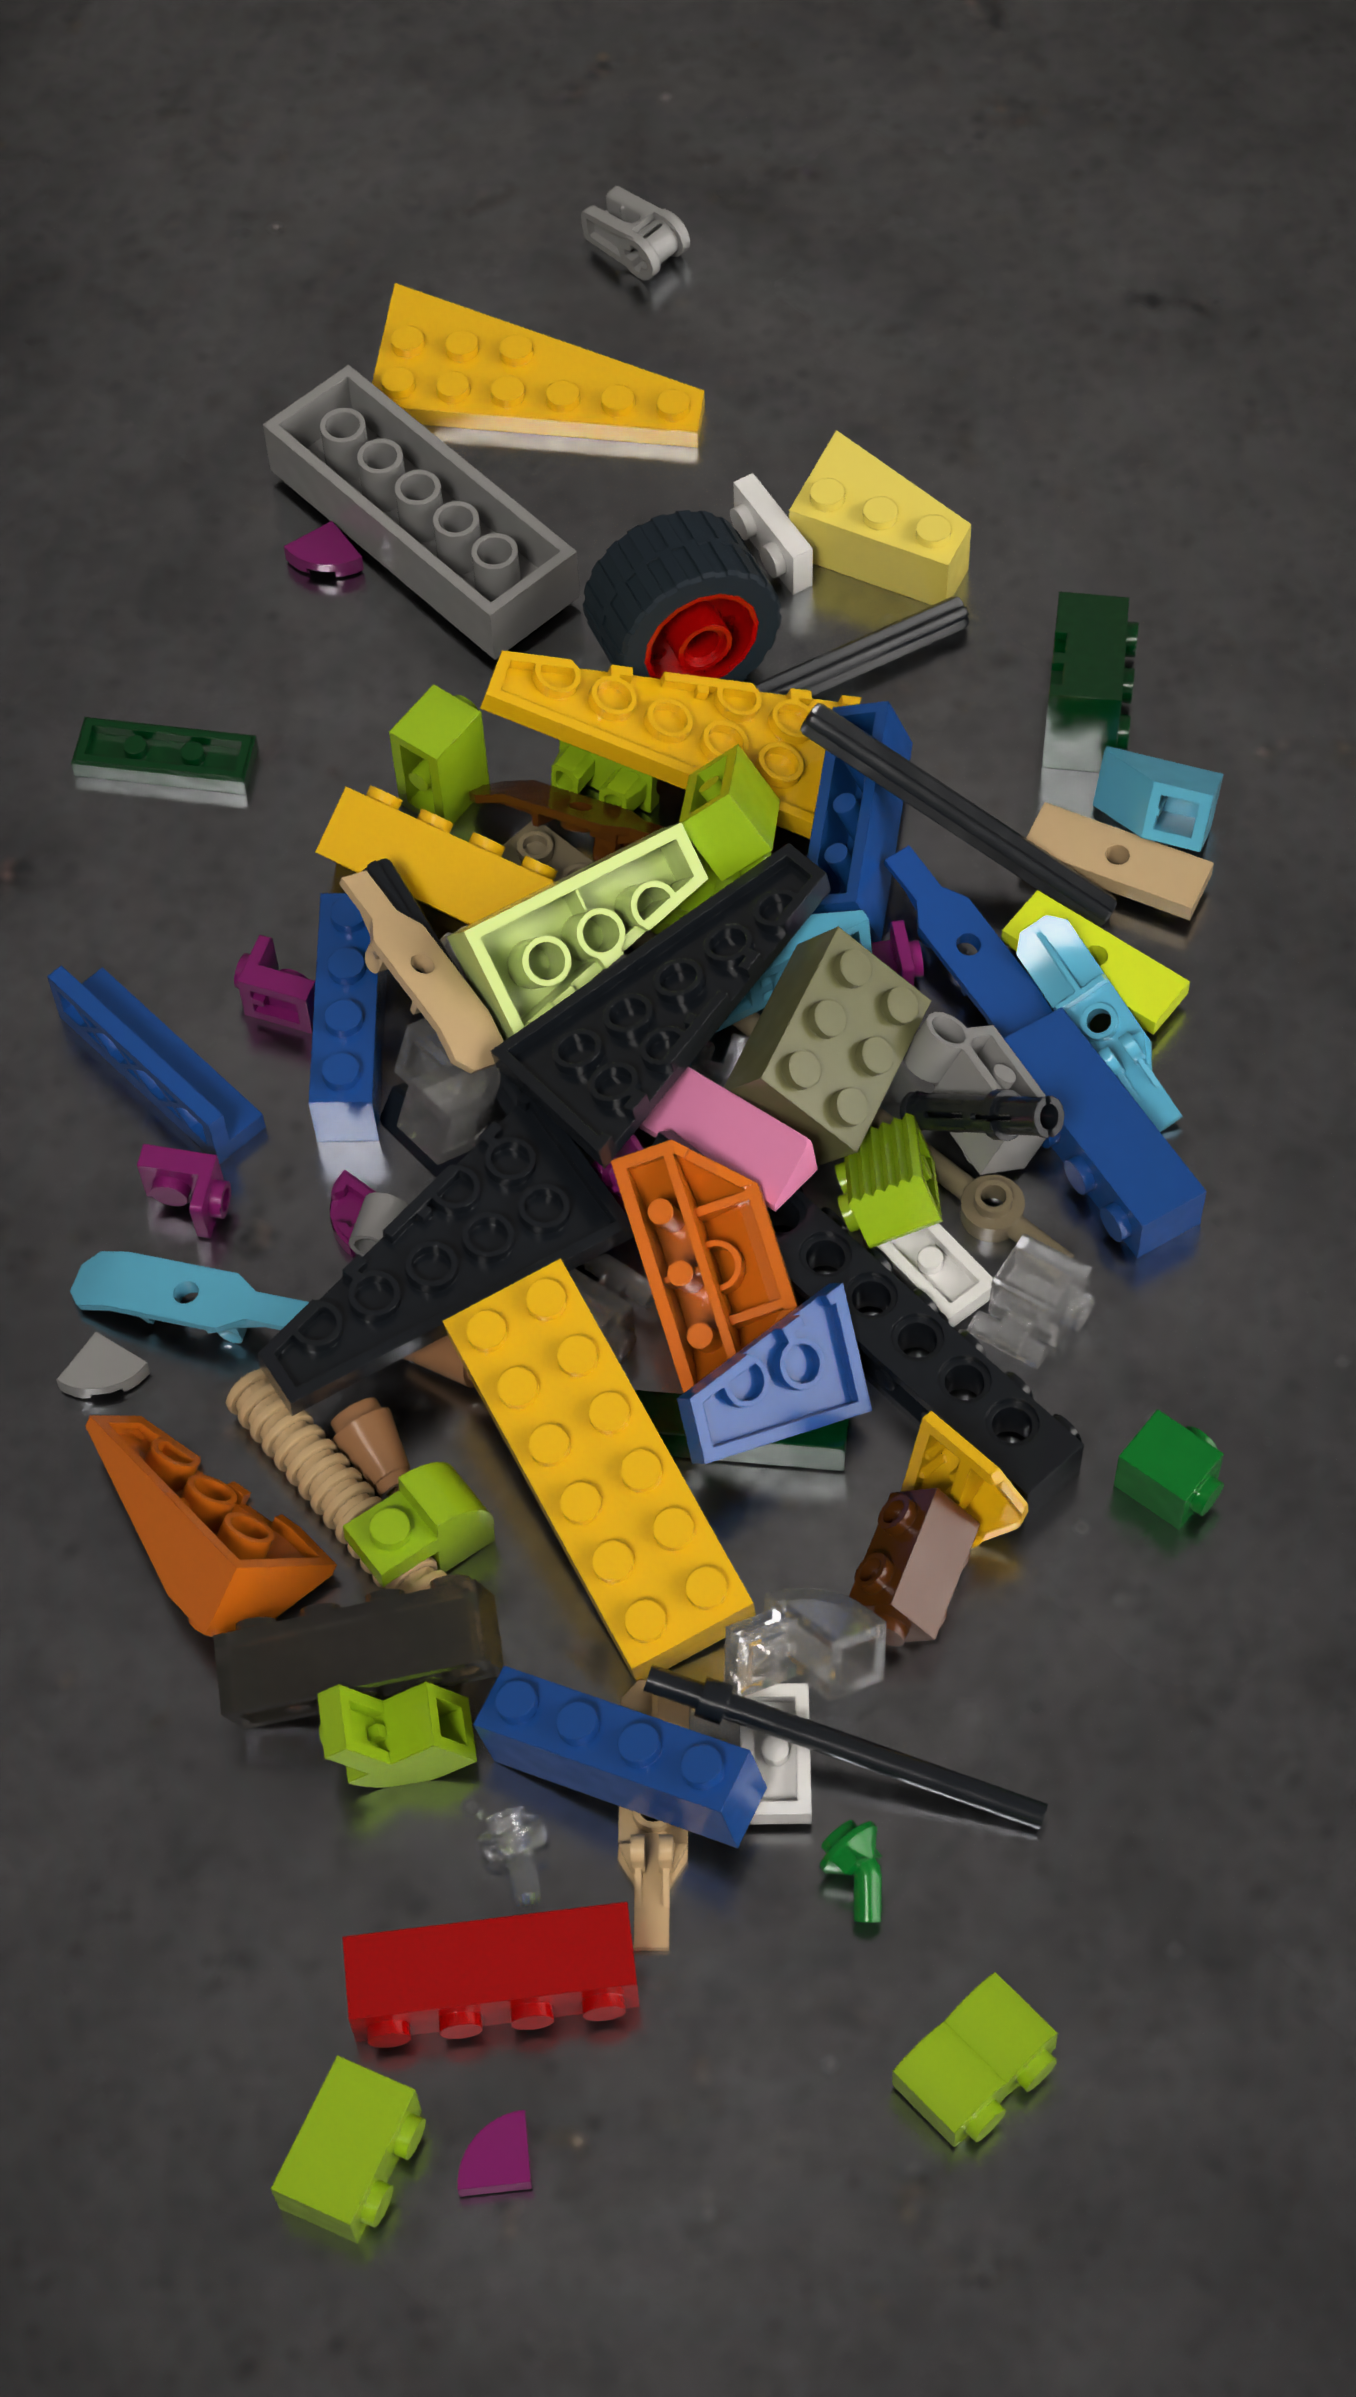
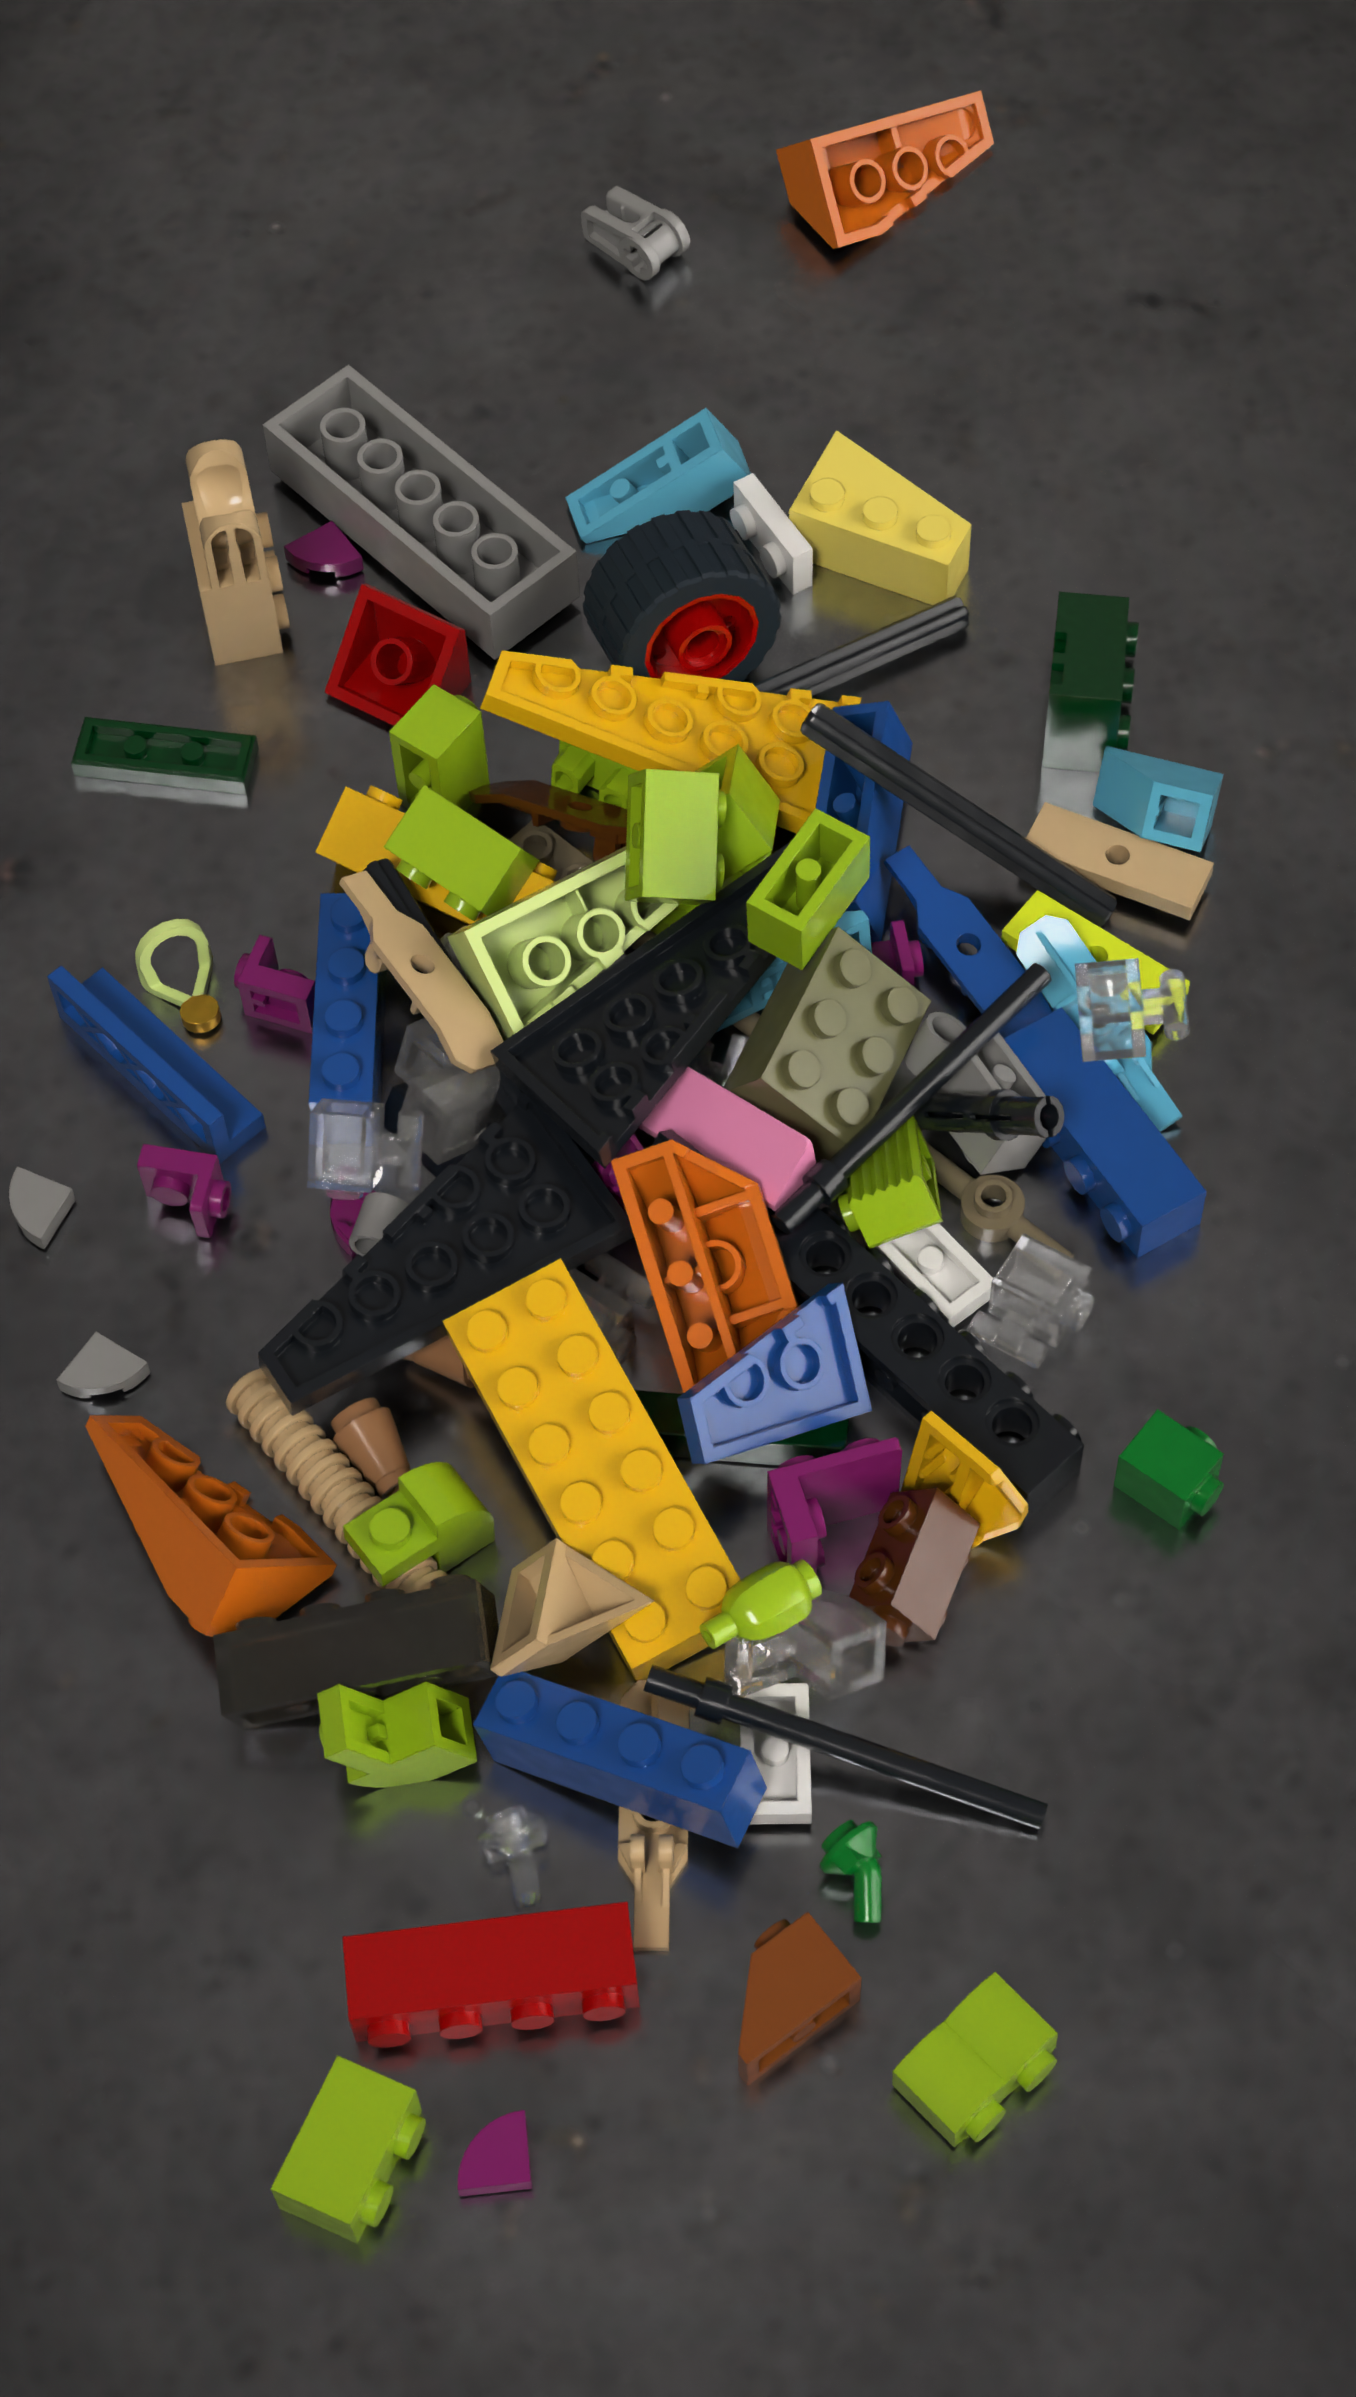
medium azure piece [70,1251,309,1343] -> none
yellow wing [372,283,705,448] -> none
none -> light grey tile [9,1166,76,1250]
none -> yellowish green piece [135,919,222,1033]
none -> tan brick [182,439,290,666]
none -> clear brick [307,1098,424,1200]
none -> red slope [324,584,471,726]
none -> lime brick [384,785,540,921]
none -> tan slope [490,1538,654,1677]
none -> medium azure slope [565,408,751,544]
none -> lime brick [625,769,727,905]
none -> lime plant [700,1559,822,1649]
none -> dark orange slope [738,1912,862,2086]
none -> lime brick [746,808,870,970]
none -> magenta bracket [767,1437,902,1575]
none -> black bar [771,963,1052,1235]
none -> orange wedge [776,90,994,249]
none -> clear brick [1075,958,1190,1062]

